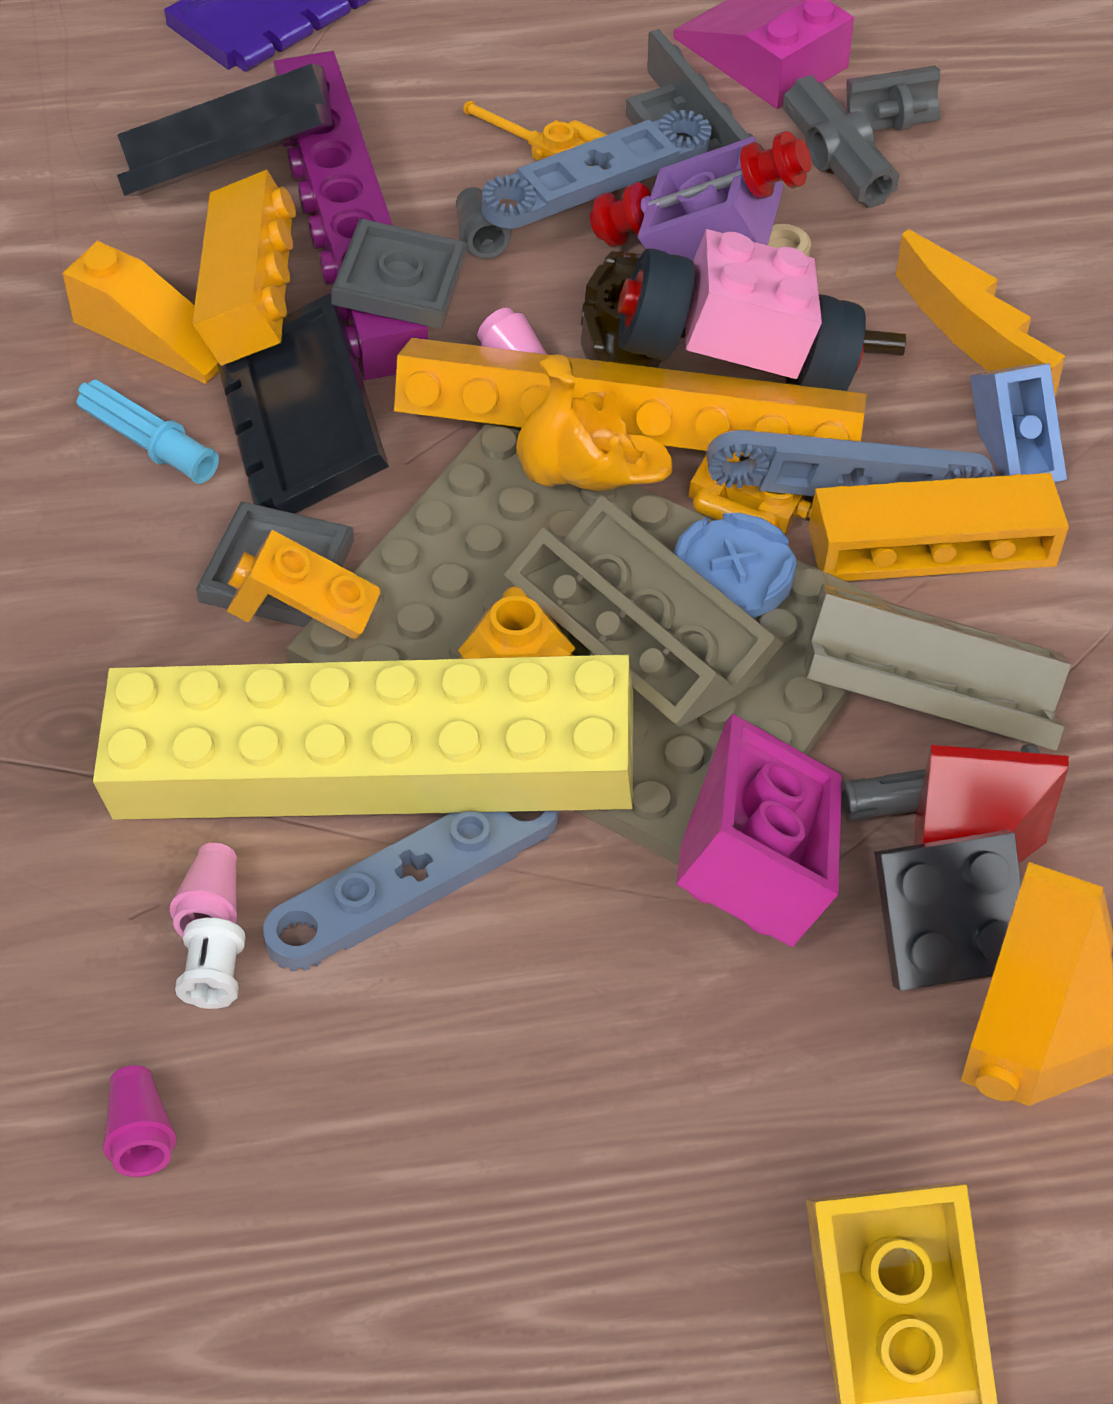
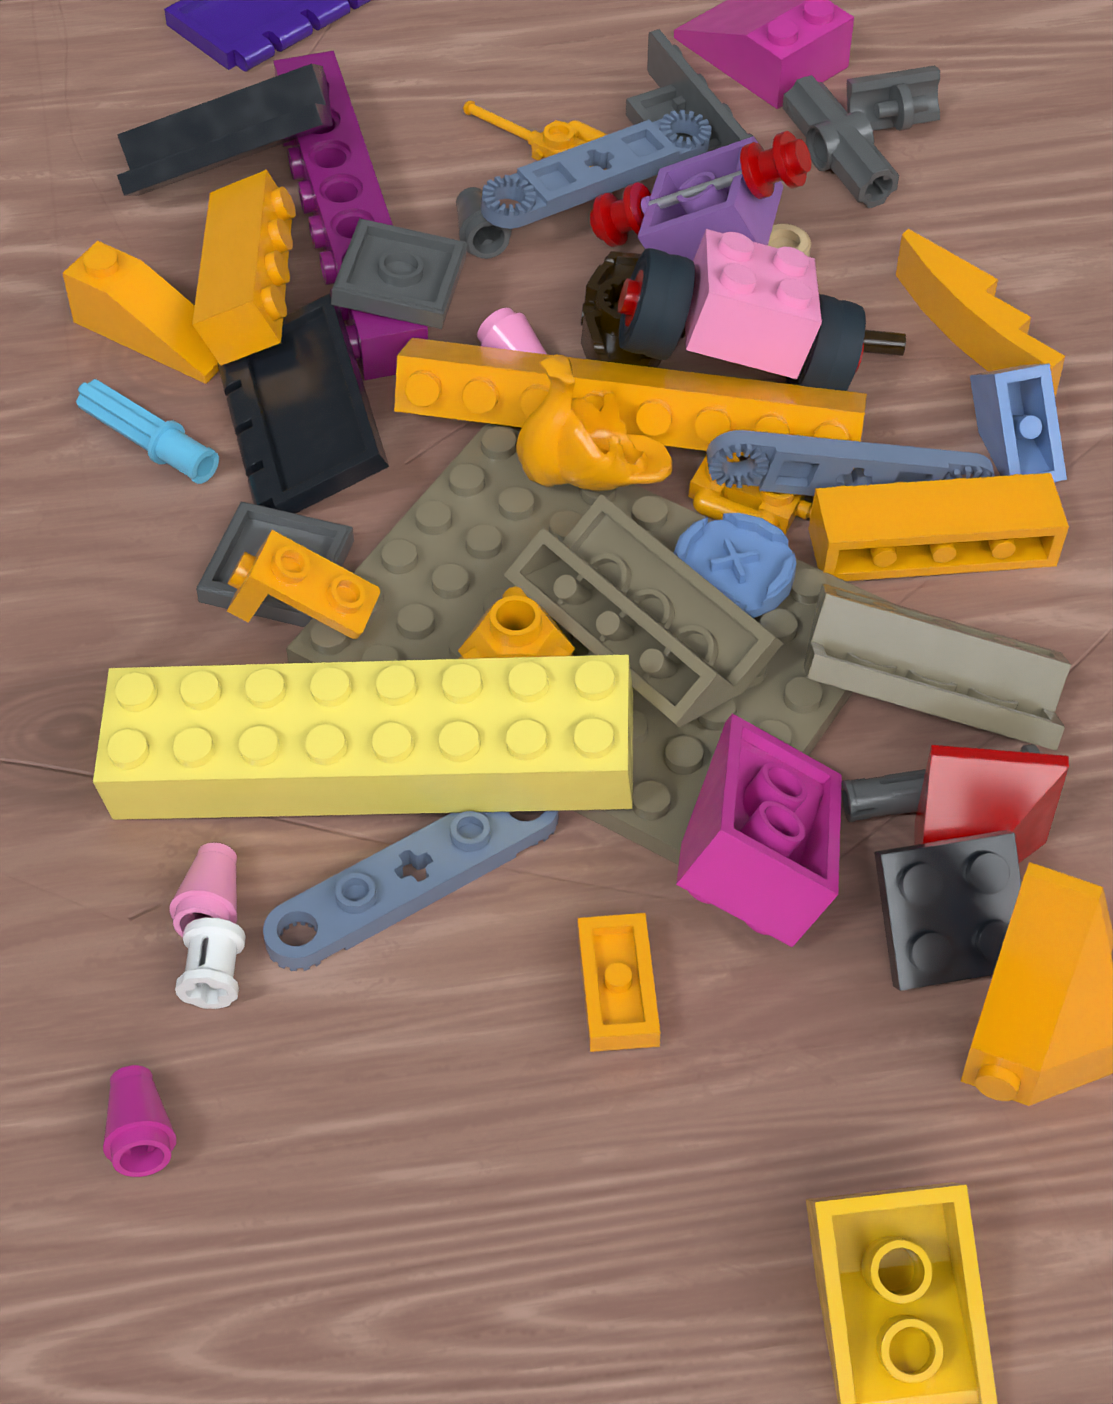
none -> light orange plate [577,913,661,1052]

